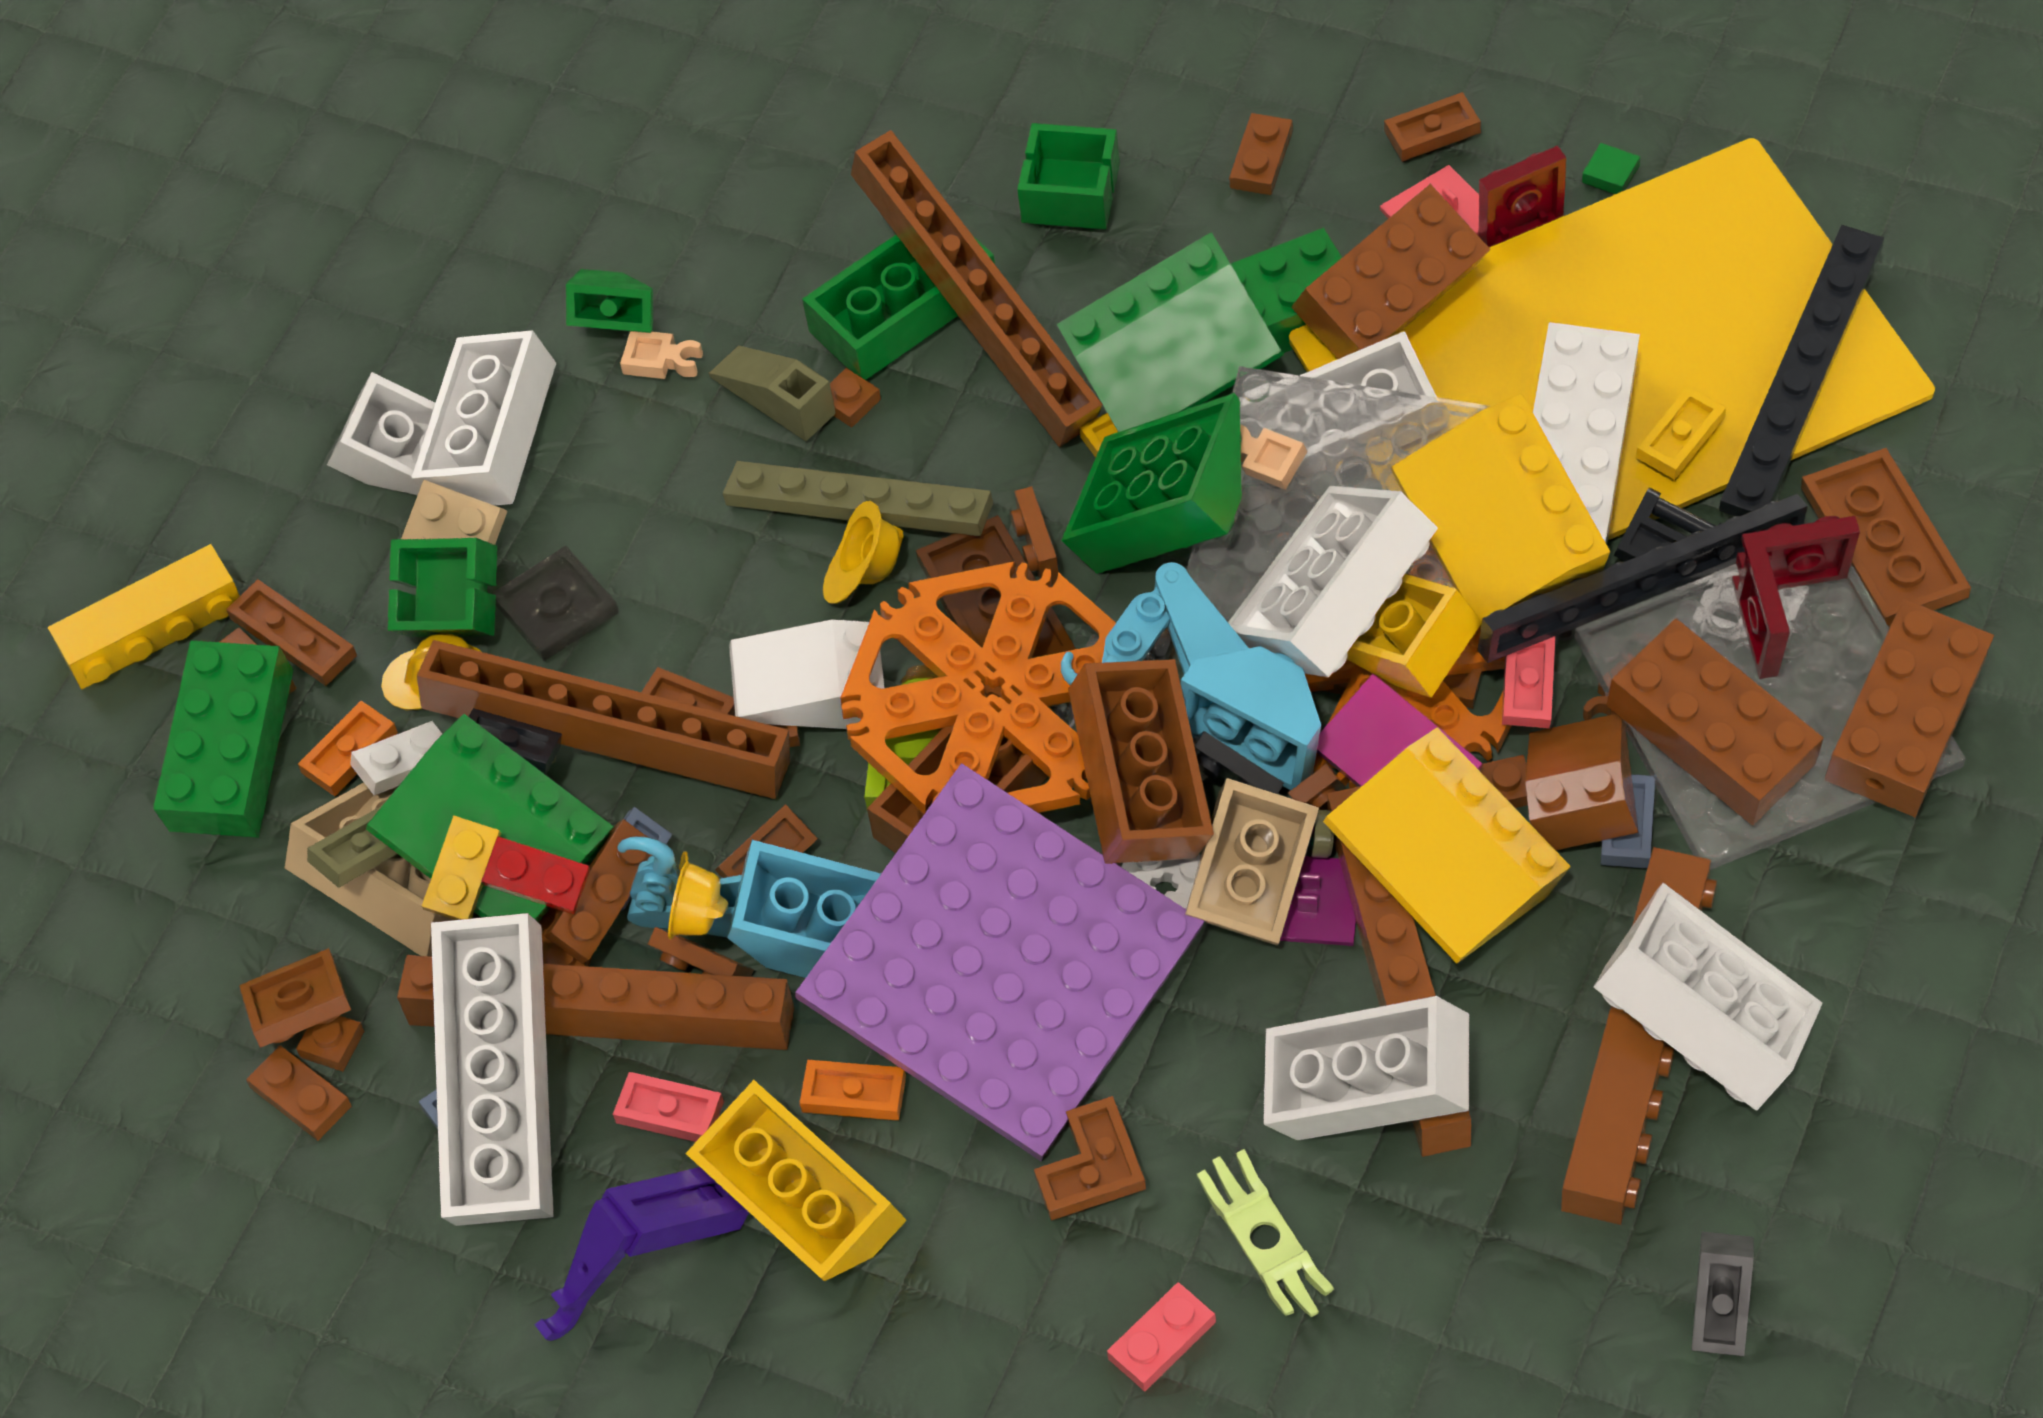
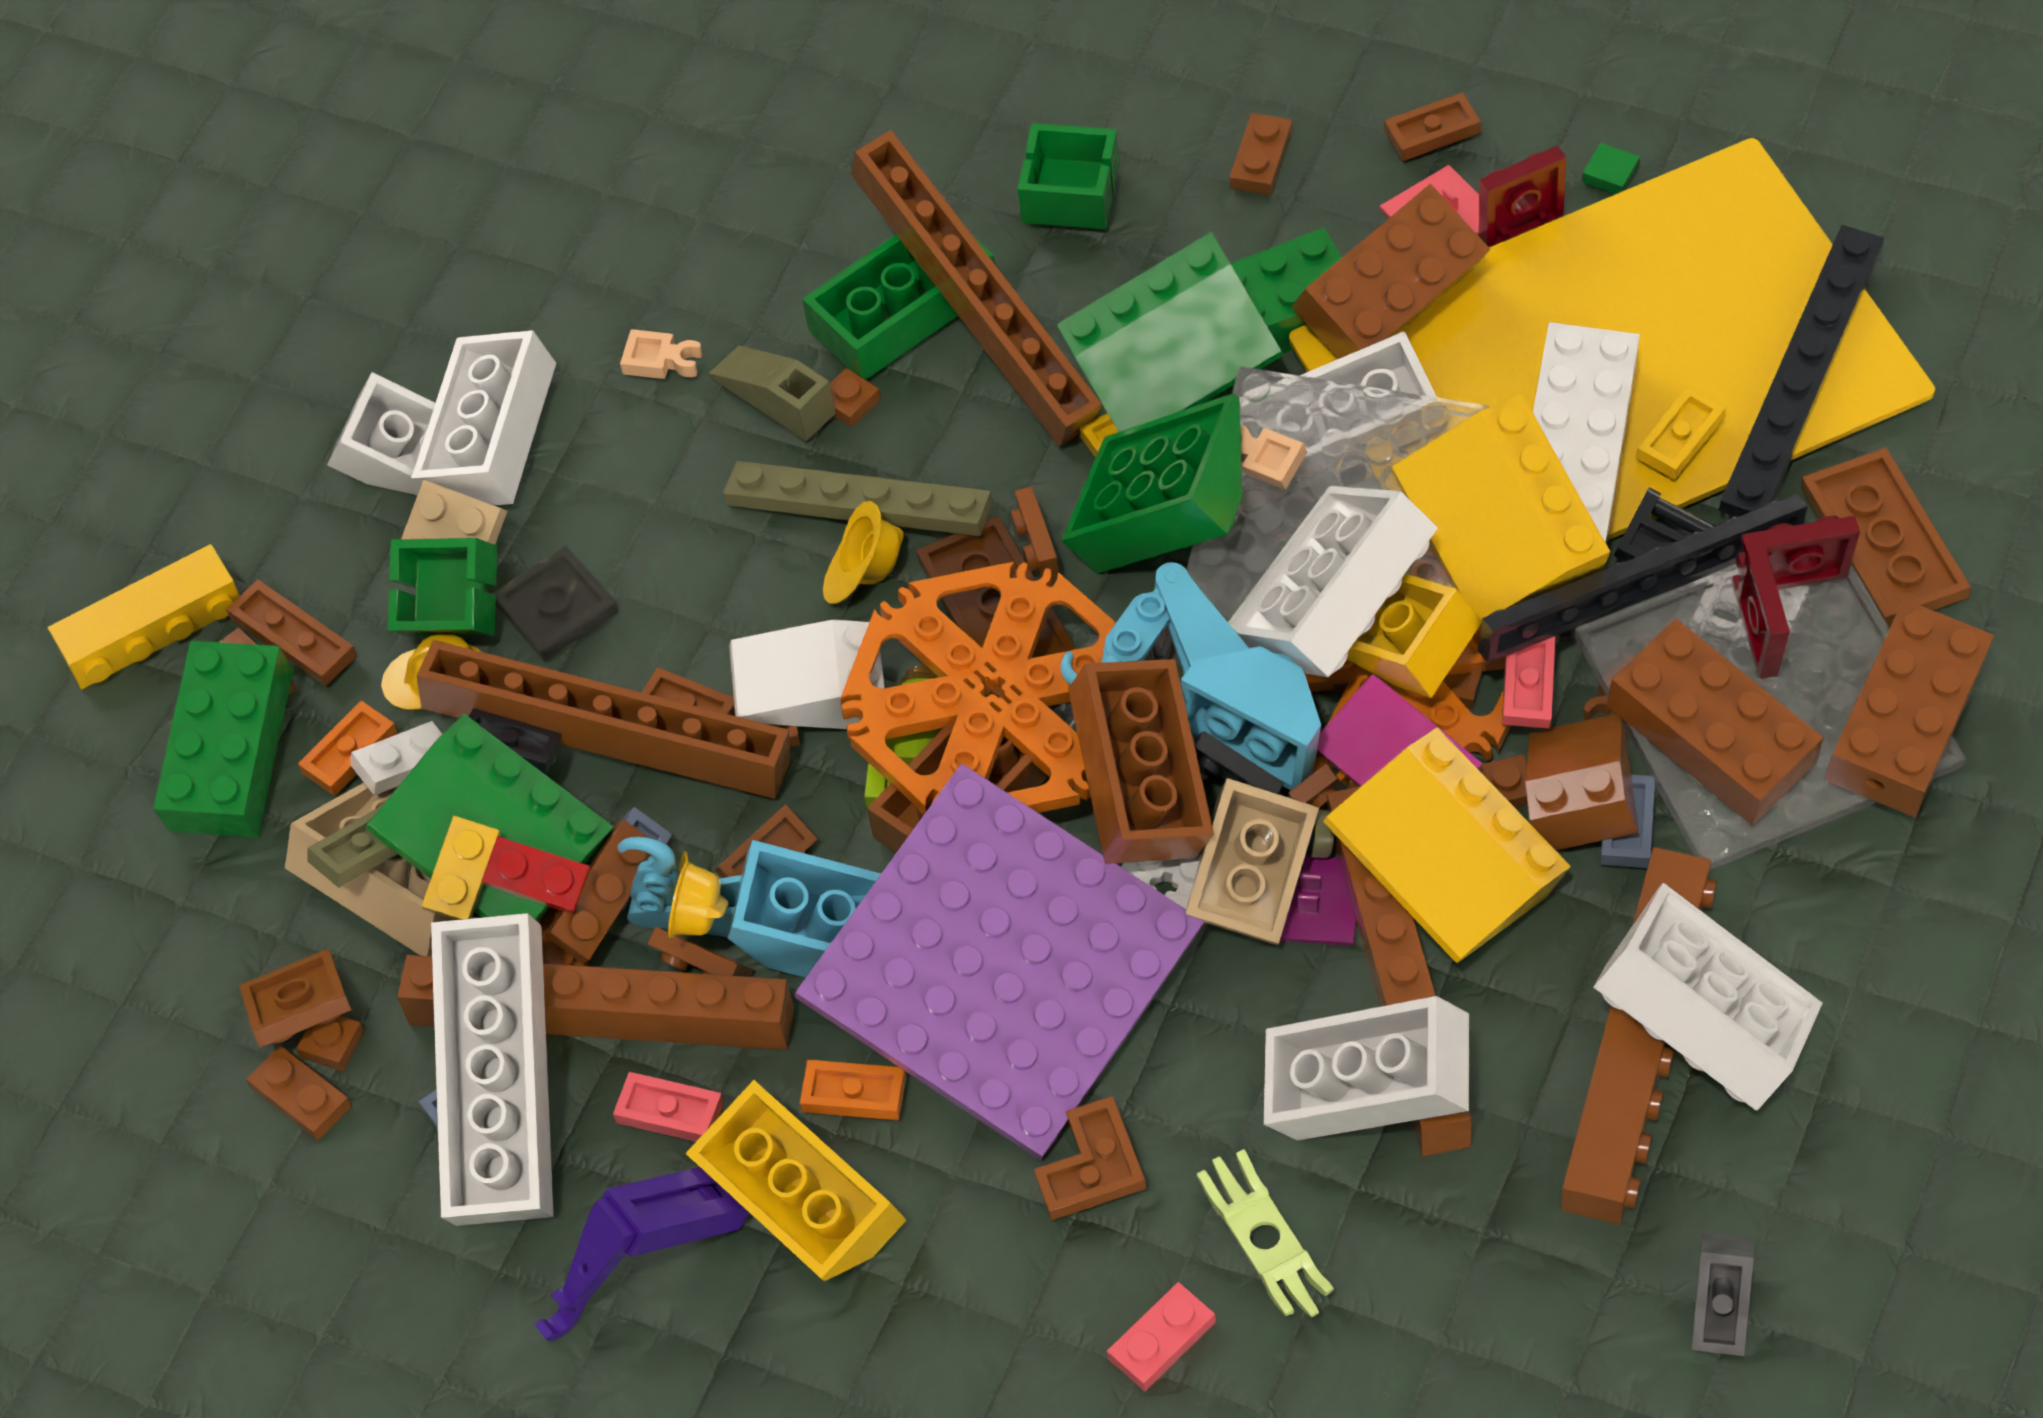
green slope [566,269,653,333] -> none

